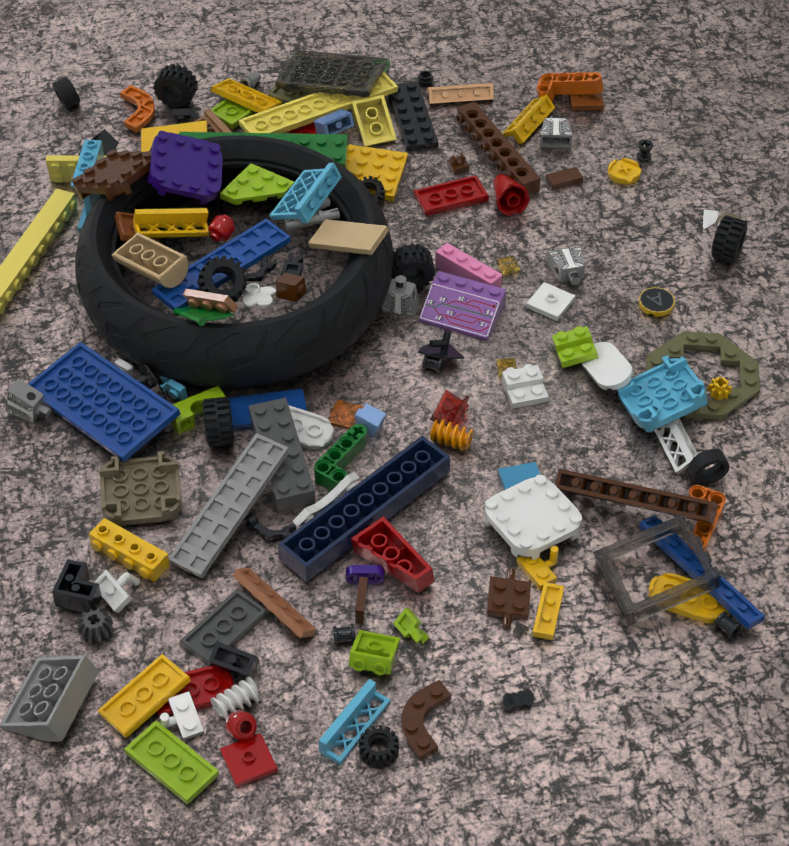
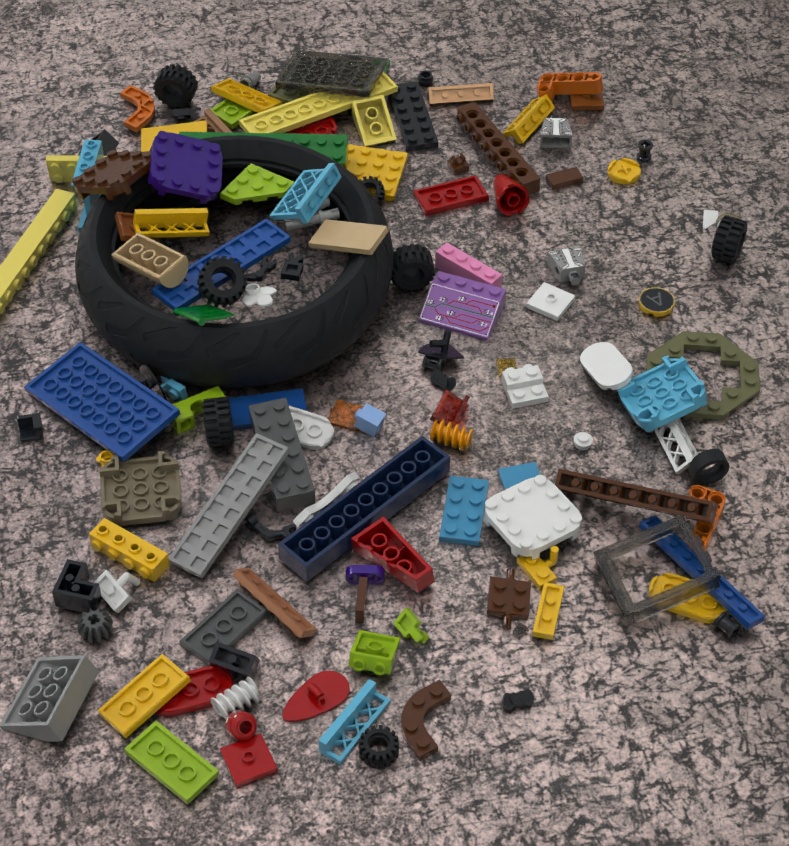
light grey torso [7,378,52,423] -> none
black tyre [52,76,80,109] -> none
white plate [114,358,135,379] -> none
white plate [160,691,204,741] -> none
nougat plate [183,289,238,313] -> none
red head [208,215,235,242] -> none
reddish brown brick [275,273,307,302] -> none
medium blue brick [314,109,355,134] -> none
green beam [314,424,367,491] -> none
black bush [333,624,356,645] -> none
light grey torso [382,275,419,317] -> none
clear yellow tile [497,255,519,275] -> none
lime plate [552,326,598,368] -> none
yellow gear [707,377,732,400] -> none
none -> black panel [17,413,44,443]
none -> yellow plate [96,450,115,466]
none -> red shield [282,671,350,722]
none -> black piece [430,369,456,392]
none -> dark azure plate [439,475,489,546]
none -> white plate [573,432,593,450]

